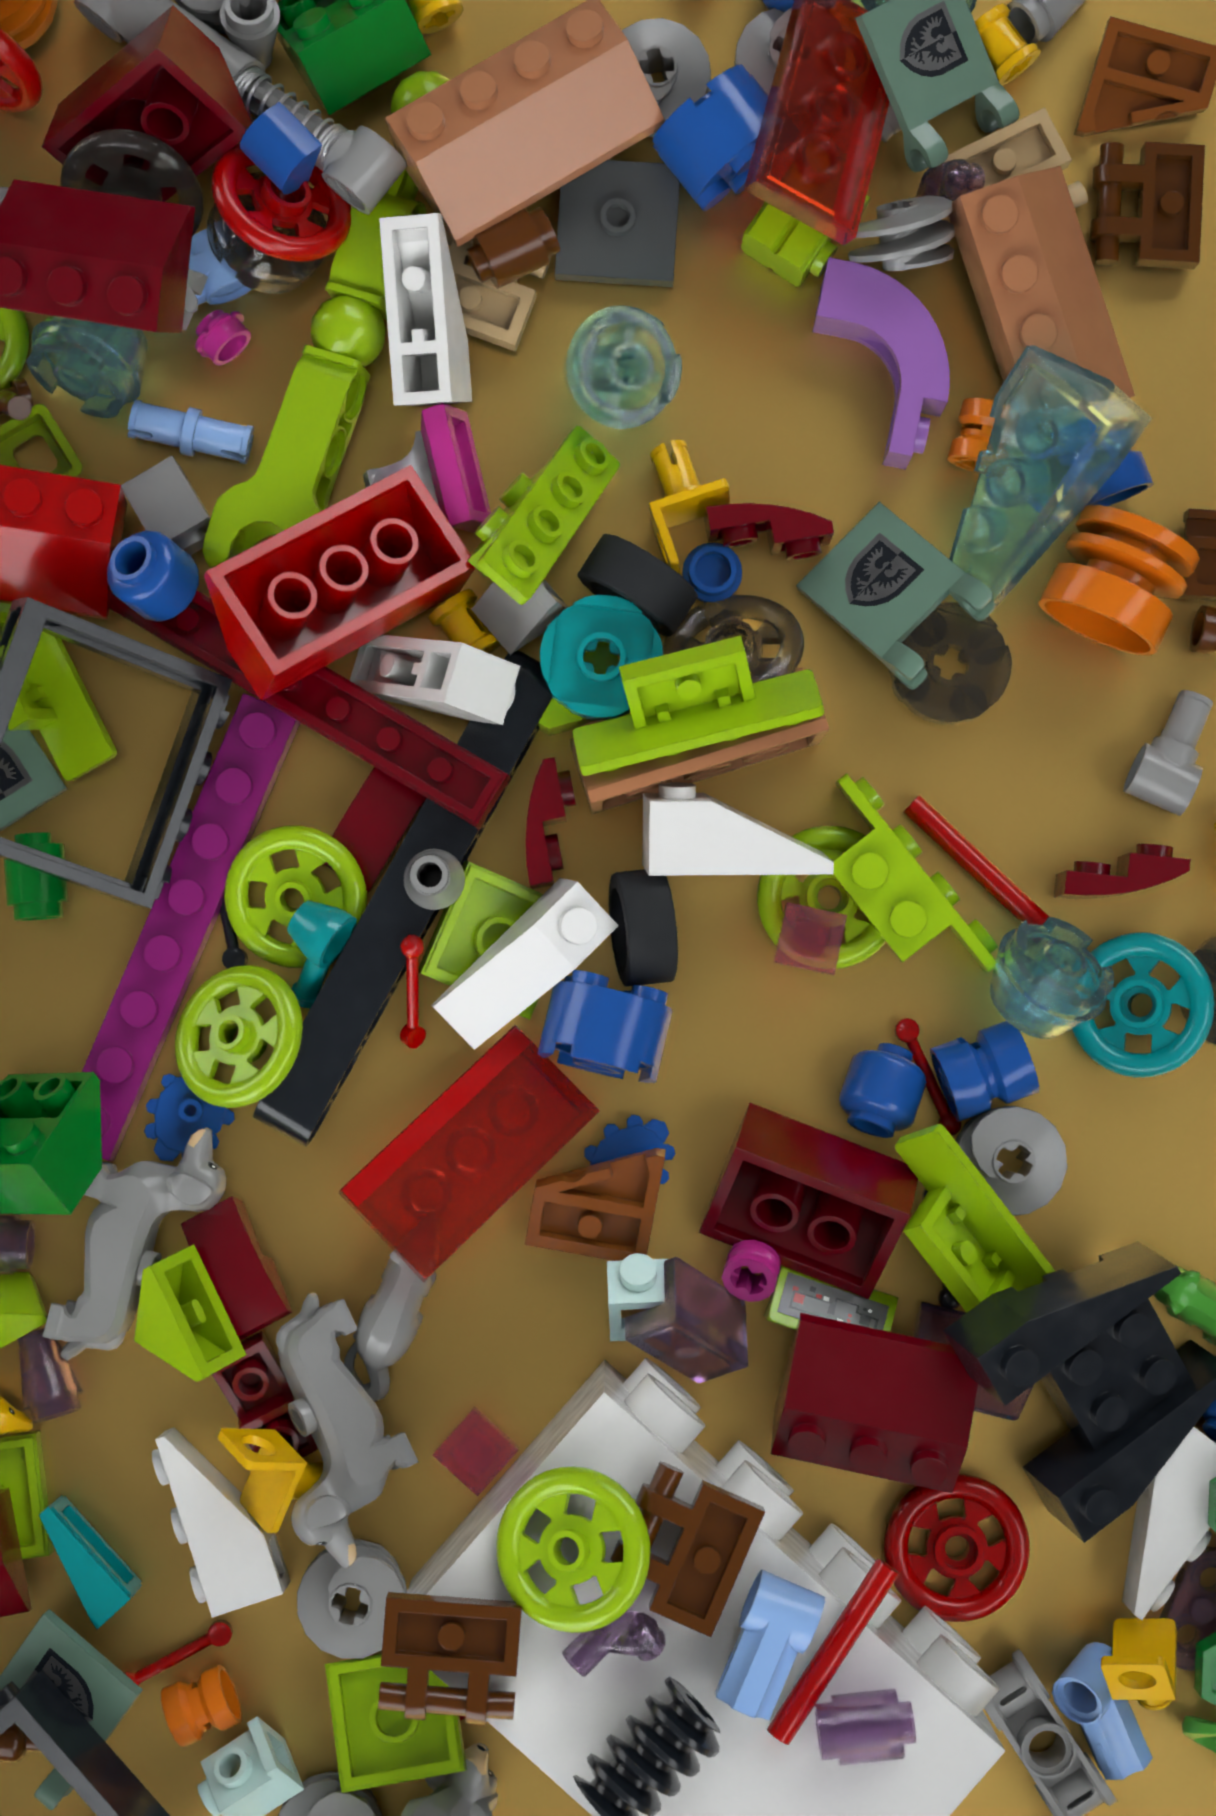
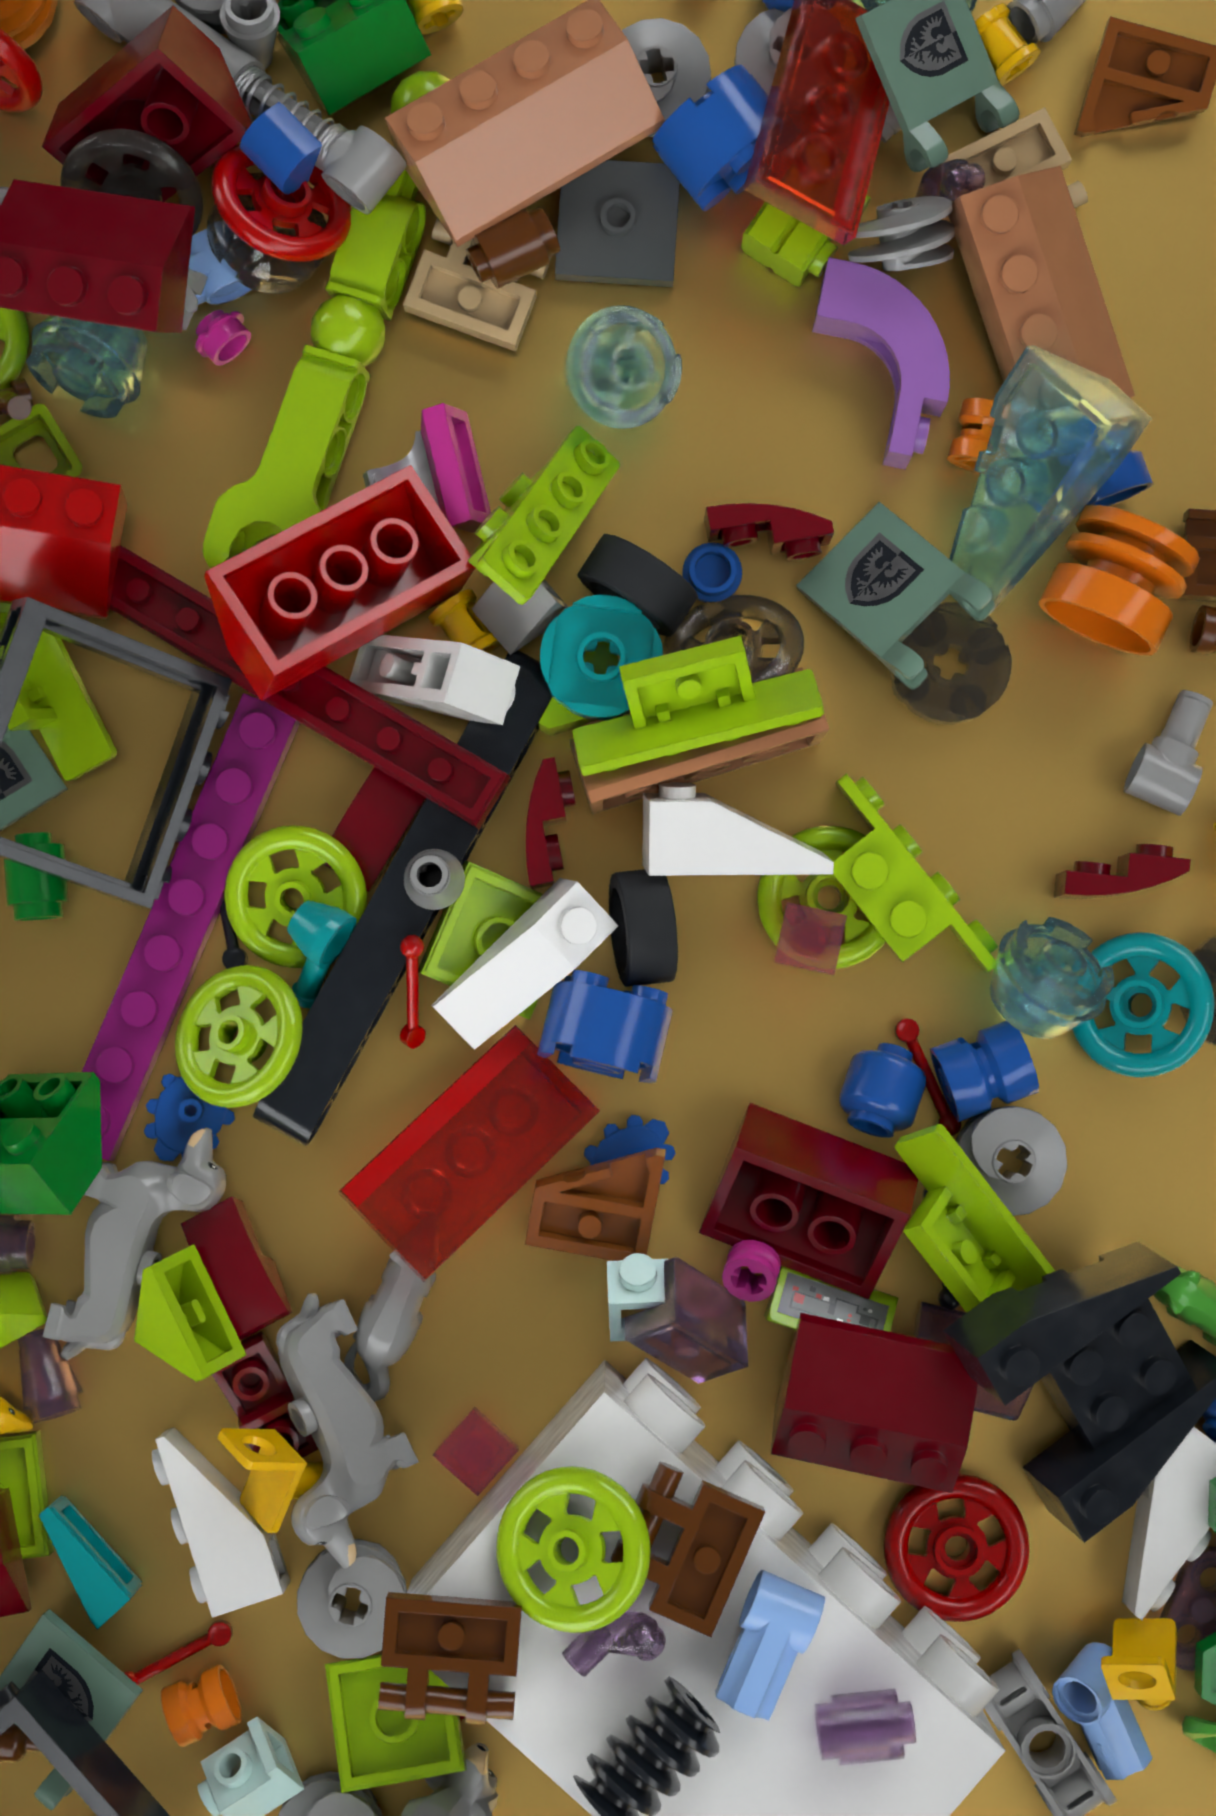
blue head [107,530,199,622] -> none
light grey brick [121,456,211,555] -> none
light blue pin [127,399,254,464] -> none
white slope [379,213,472,406] -> none
yellow bracket [649,439,730,575] -> none
red bar [767,1558,900,1745] -> none
red bar [903,795,1051,935] -> none
reddish brown plate [1090,142,1205,270] -> none

